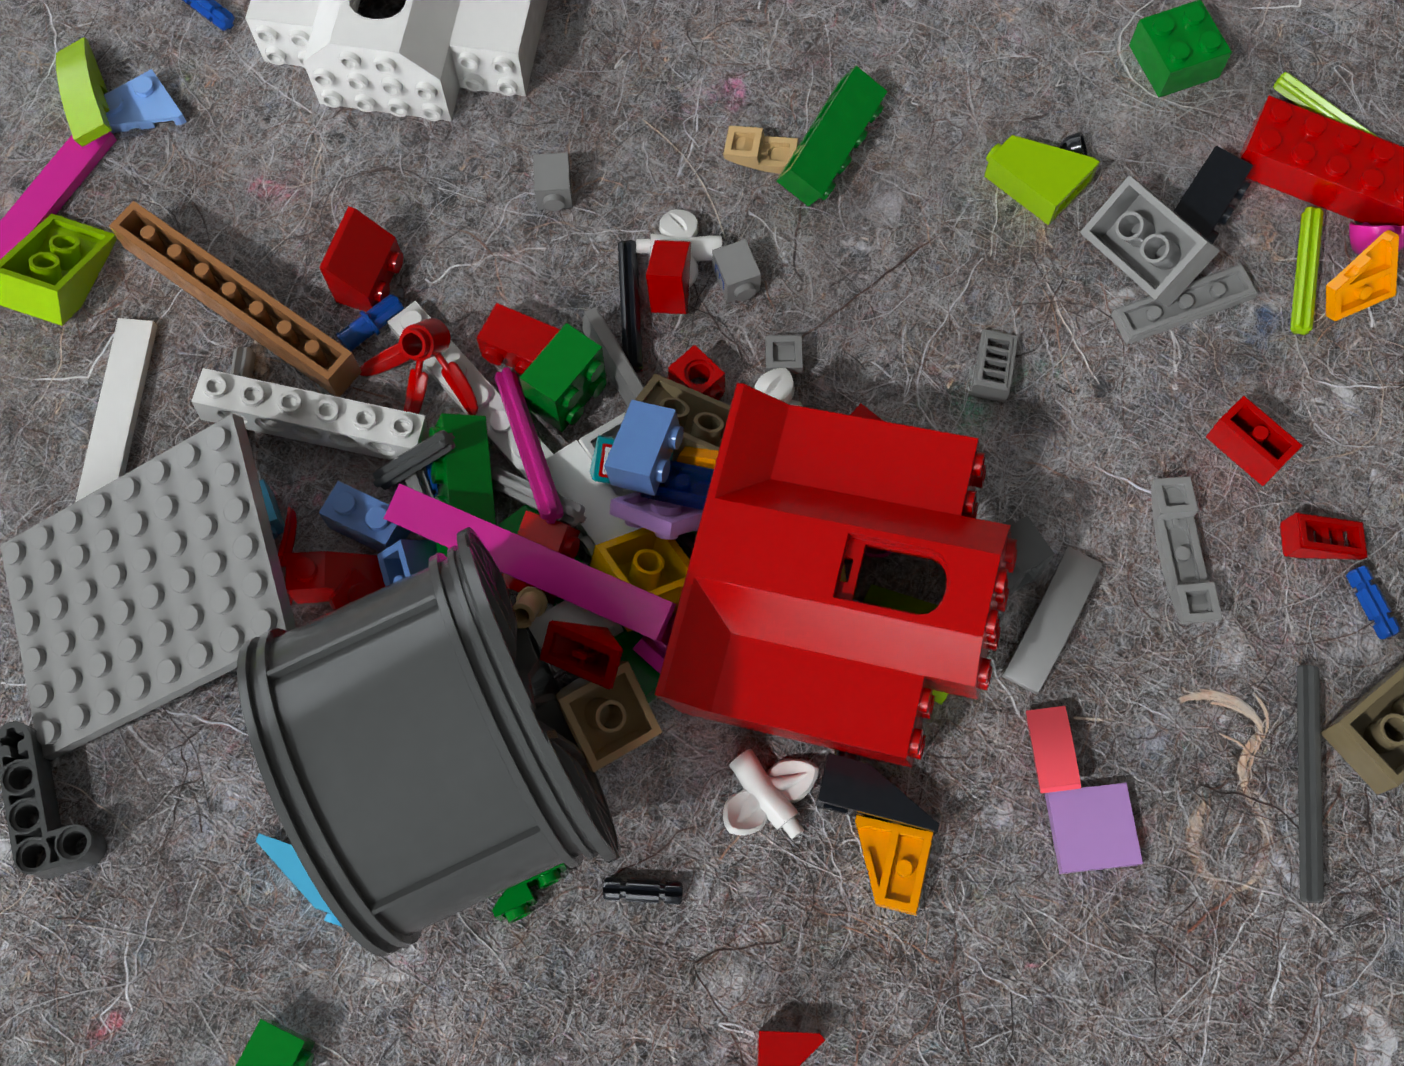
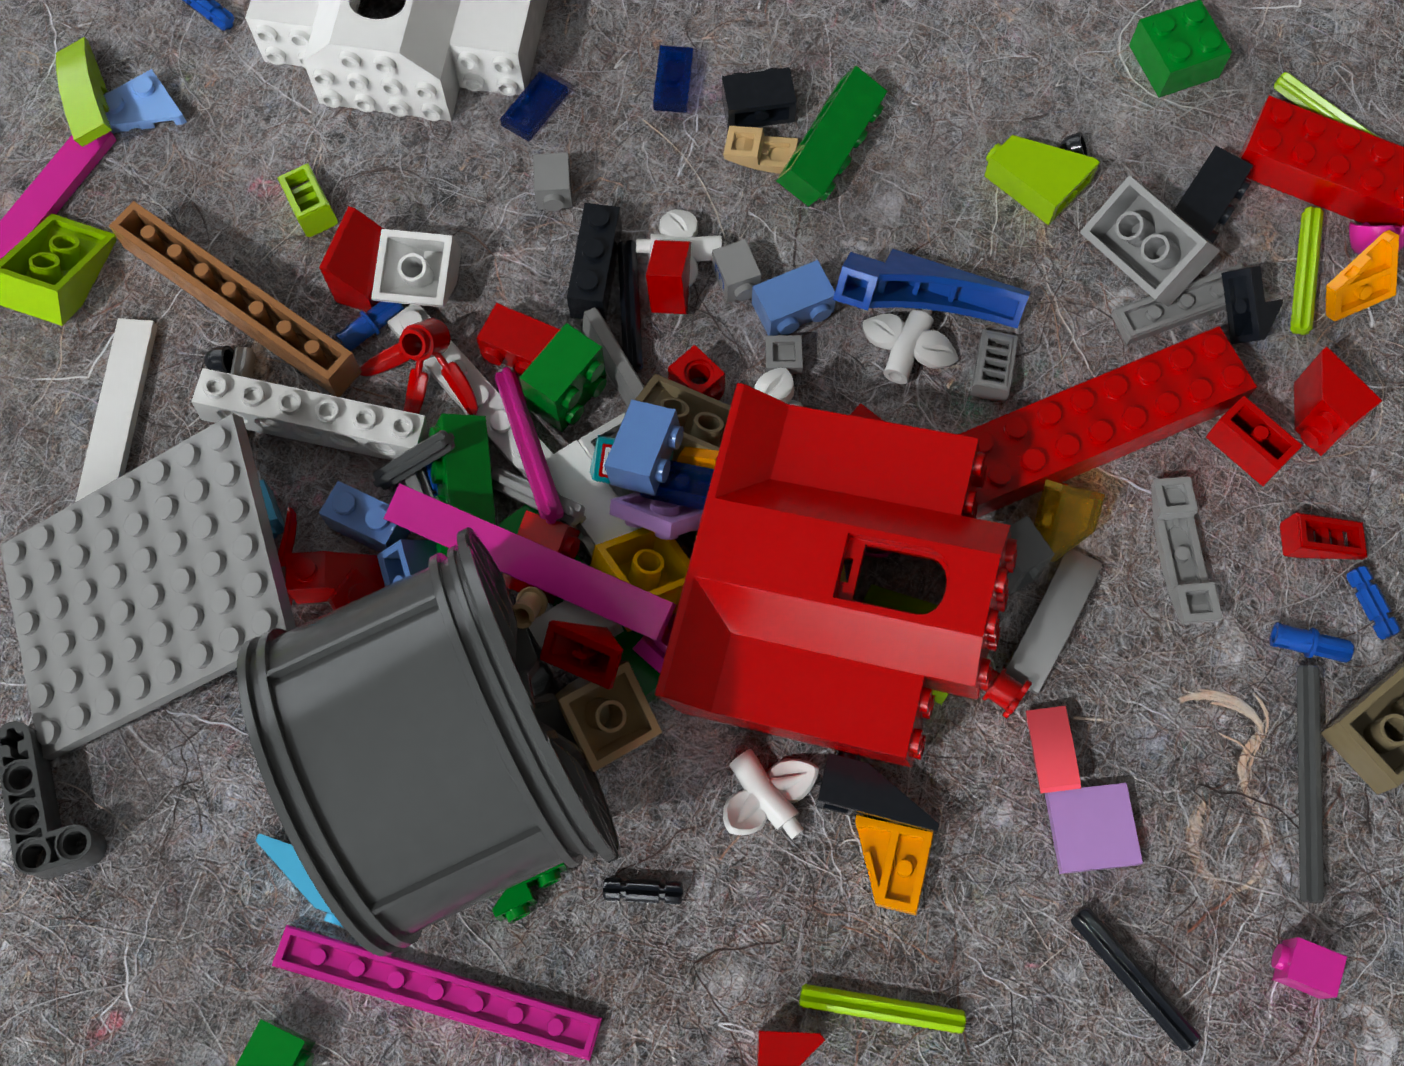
none -> black hinge [204,346,234,374]
none -> dark pink tile [272,925,603,1061]
none -> lime slope [277,163,338,237]
none -> white slope [371,229,462,308]
none -> clear blue tile [500,71,568,142]
none -> black brick [567,203,622,322]
none -> clear blue plate [653,45,694,113]
none -> black brick [722,67,797,129]
none -> medium blue brick [752,260,836,336]
none -> lime axle [799,984,966,1034]
none -> blue arch [833,249,1030,329]
none -> white plant [862,309,959,384]
none -> red brick [958,326,1257,518]
none -> red brick [982,667,1032,719]
none -> clear yellow slope [1034,479,1105,562]
none -> black axle [1071,907,1201,1051]
none -> black slope [1221,266,1283,344]
none -> blue axle [1270,622,1354,663]
none -> dark pink brick [1271,937,1347,999]
none -> red slope [1294,347,1382,456]

